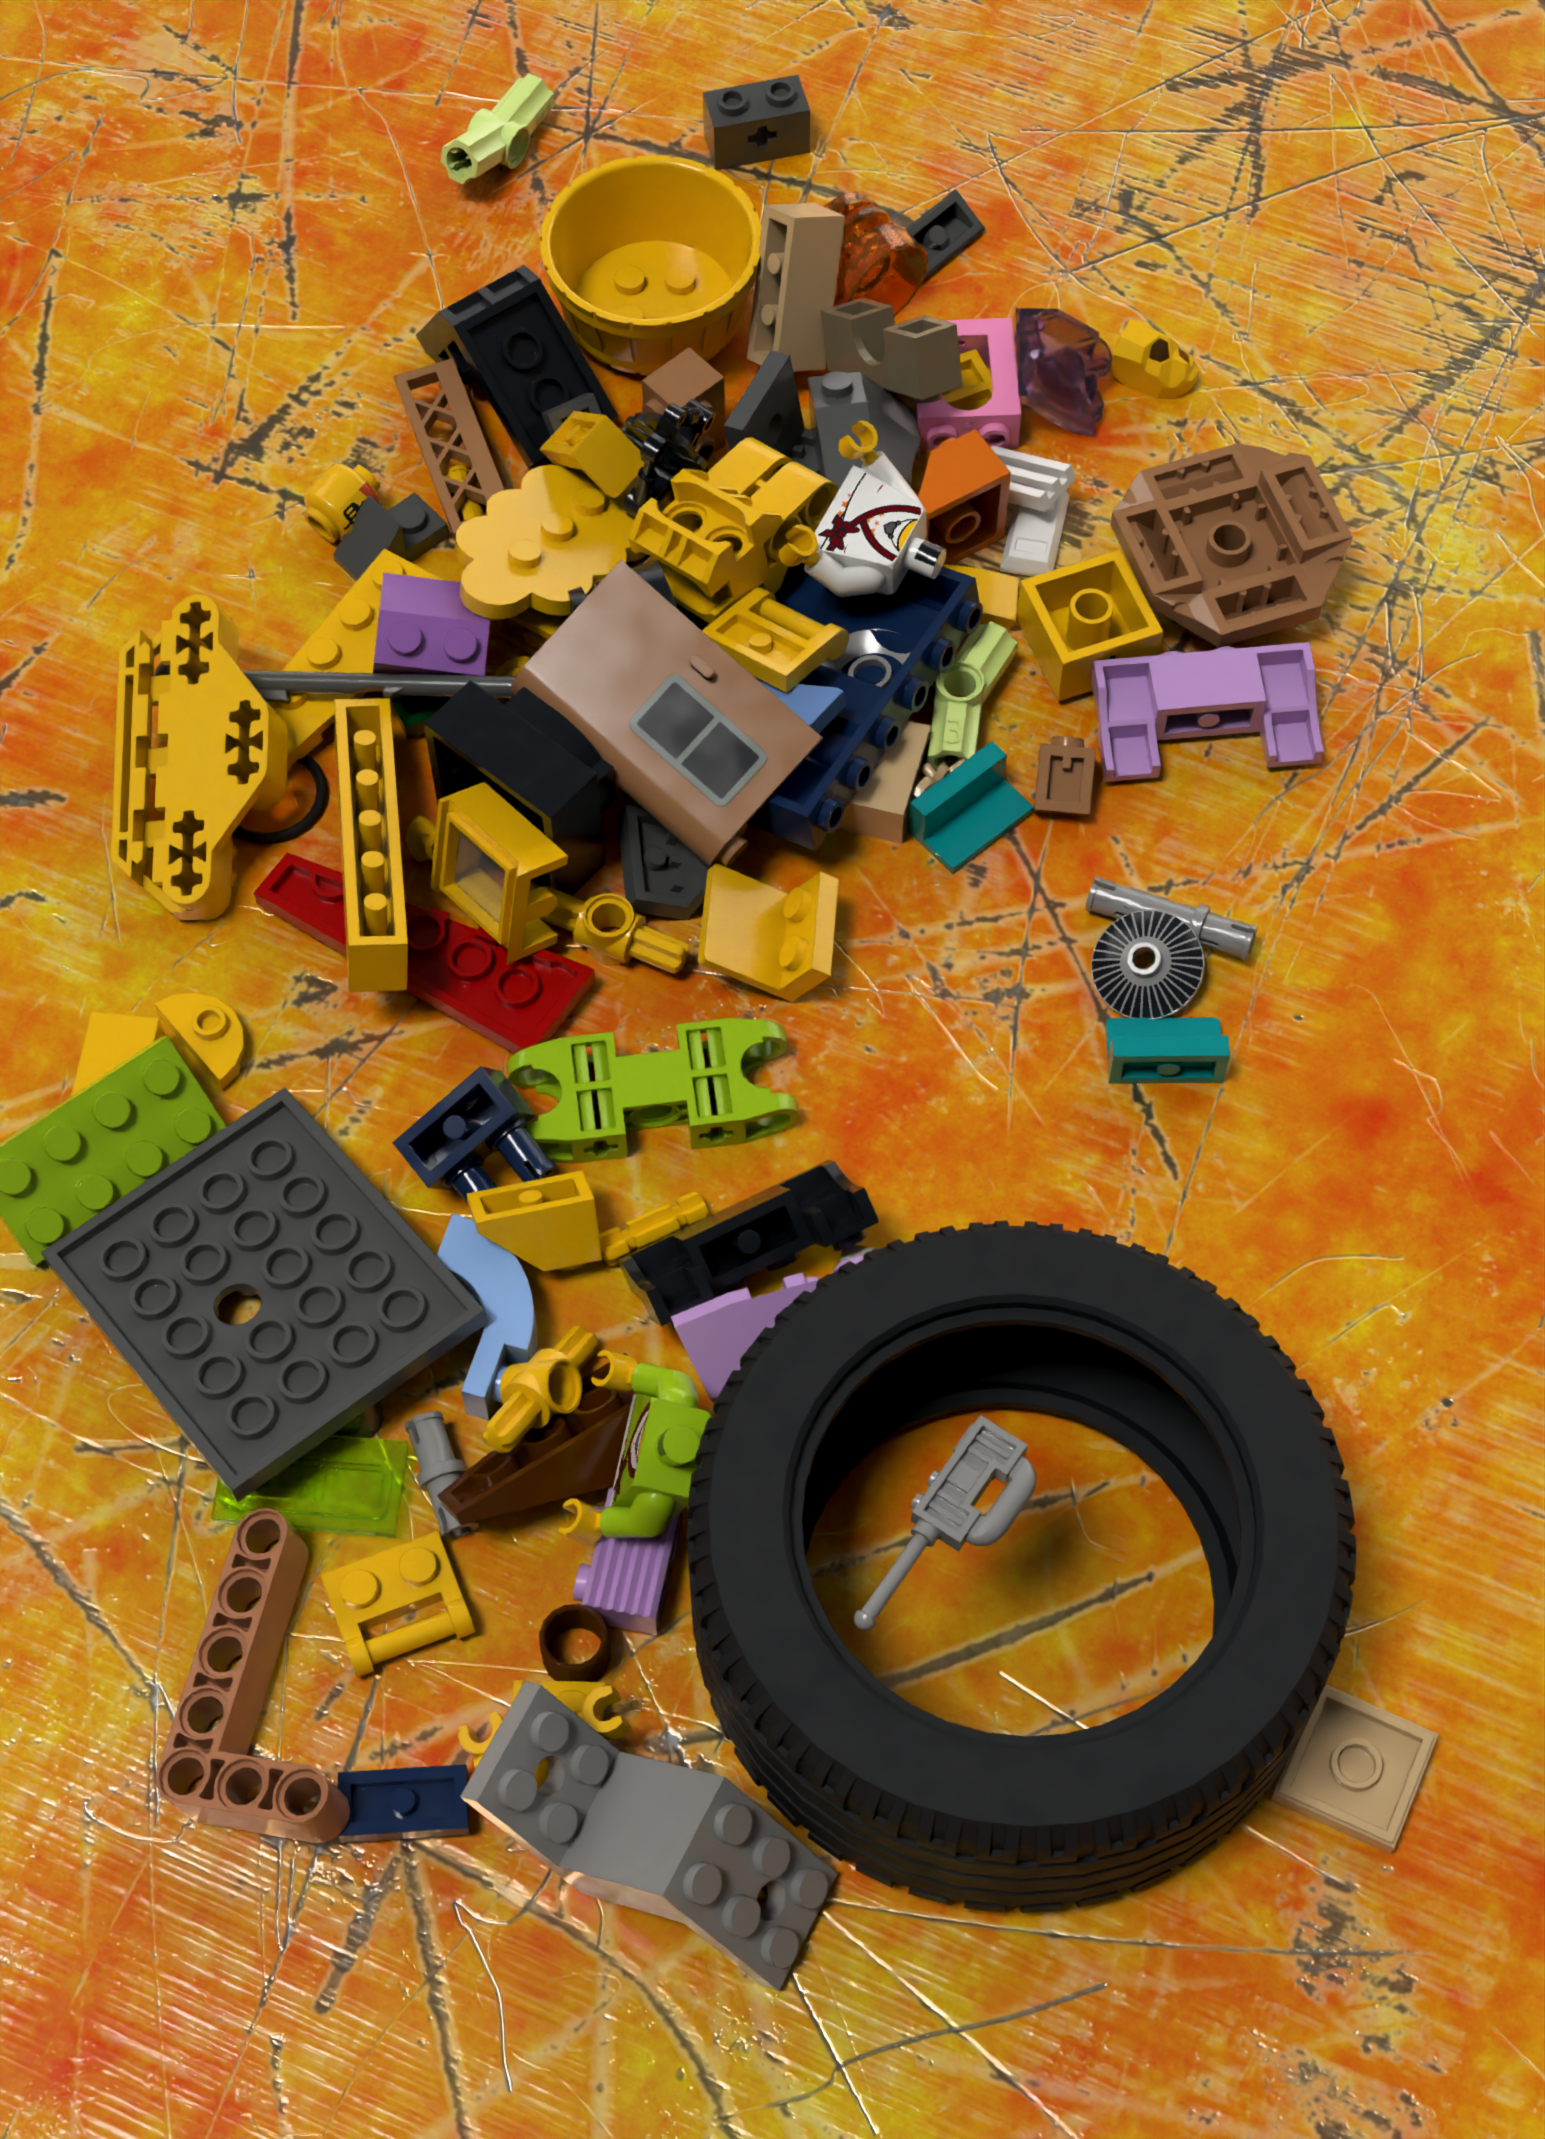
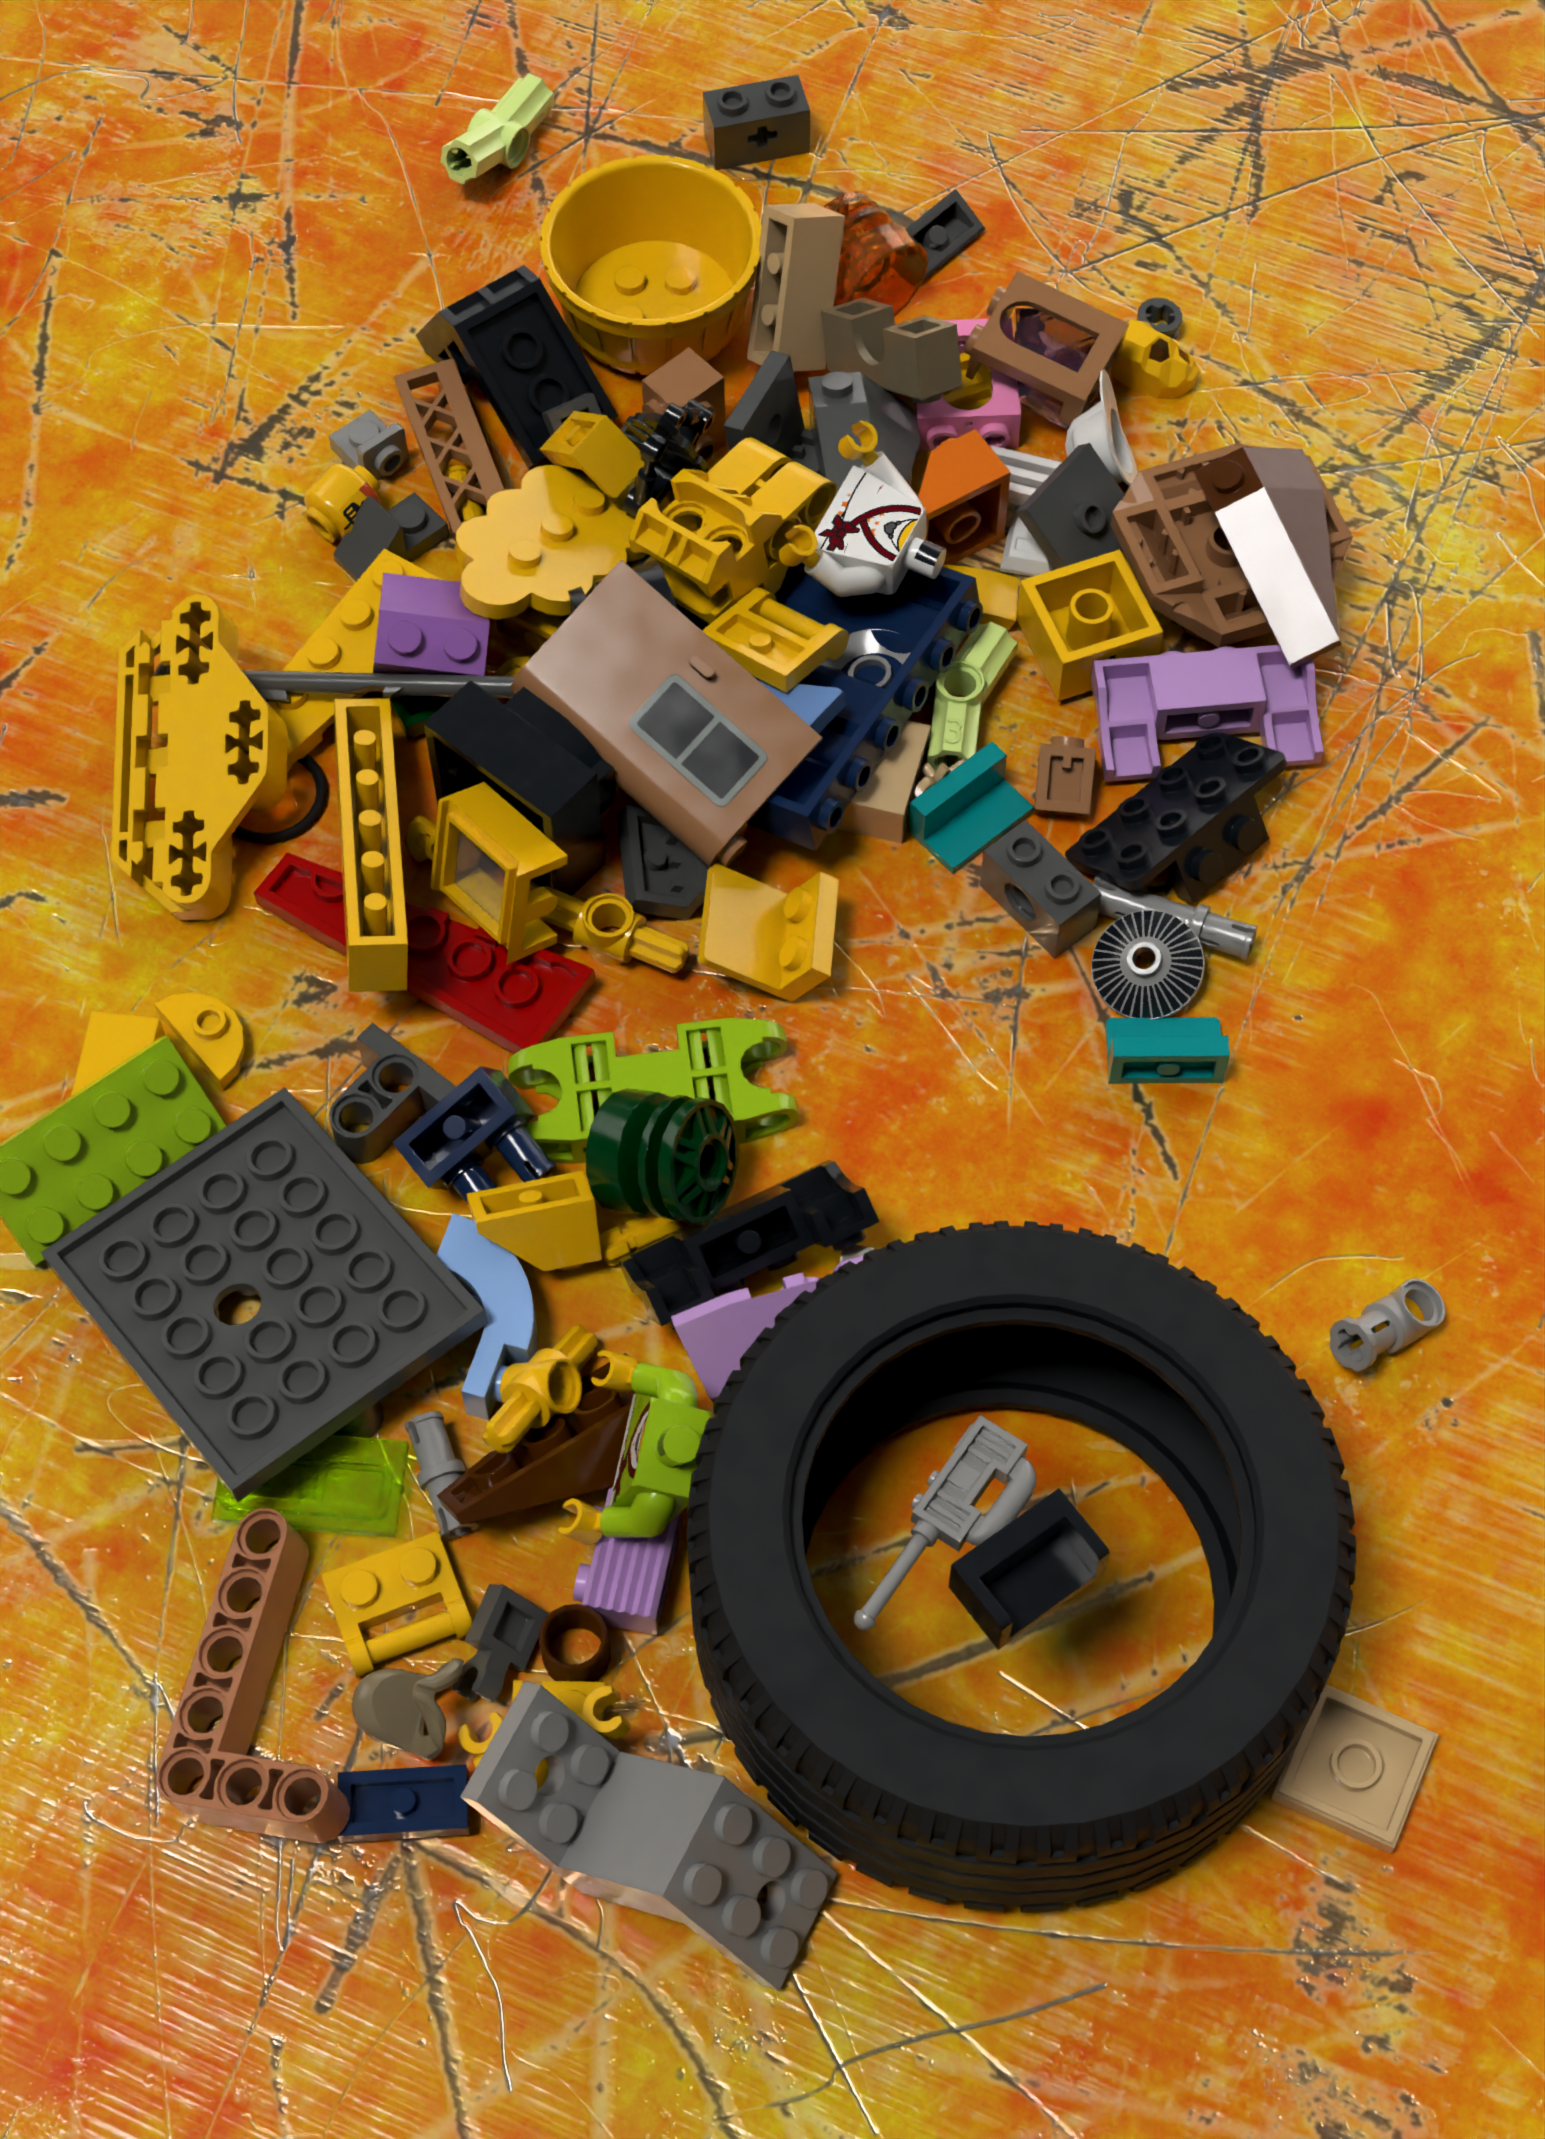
none -> light grey bracket [329,410,409,481]
none -> dark grey tile [329,1022,456,1164]
none -> dark tan piece [352,1658,464,1760]
none -> dark grey plate [453,1584,548,1702]
none -> dark green wheel [586,1088,739,1224]
none -> black panel [948,1488,1110,1650]
none -> medium nougat panel [964,271,1129,426]
none -> dark grey brick [980,820,1102,959]
none -> dark grey plate [1015,443,1125,569]
none -> white piece [1065,369,1138,487]
none -> black bracket [1065,733,1288,903]
none -> dark grey bush [1136,298,1182,340]
none -> wedge [1194,447,1341,670]
none -> light grey connector [1330,1278,1445,1371]

